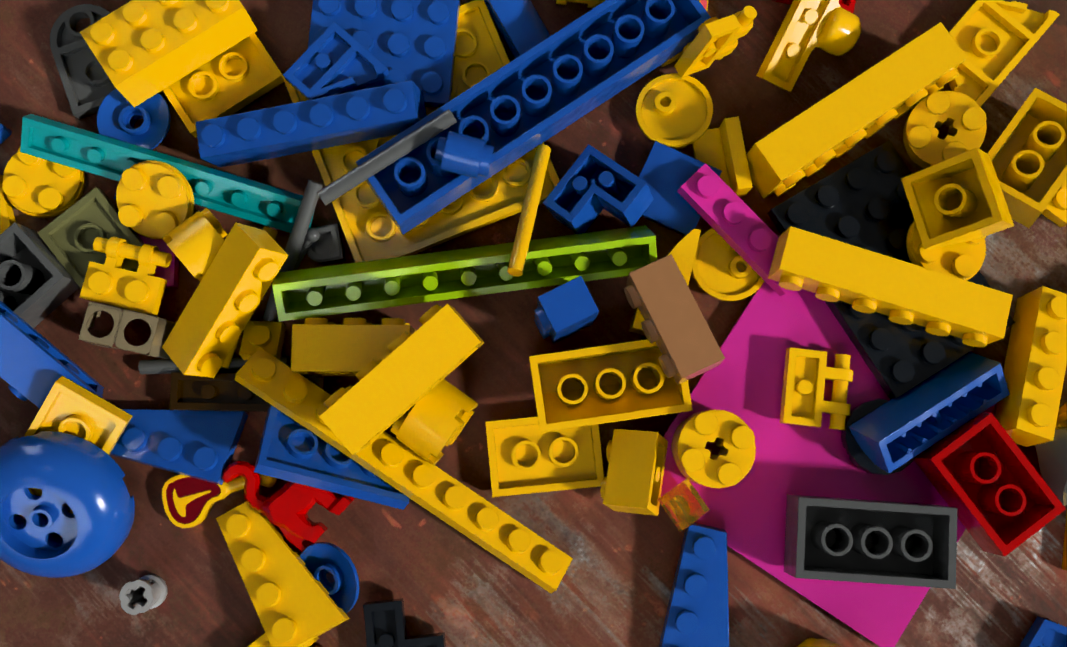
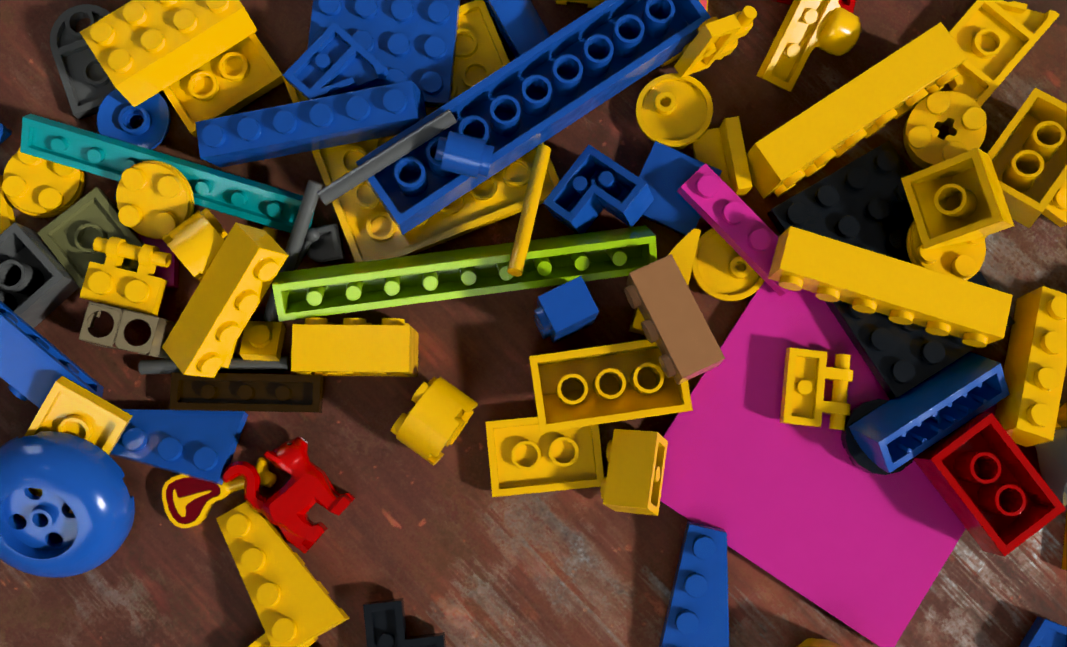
light grey bush [119,574,167,615] -> none
yellow plate [235,347,573,593] -> none
blue wing [254,404,409,510] -> none
blue dish [300,542,359,613] -> none
yellow brick [319,304,485,455] -> none
clear yellow plate [657,478,710,532] -> none
yellow brick [671,410,756,488] -> none
dark grey brick [784,494,957,589] -> none

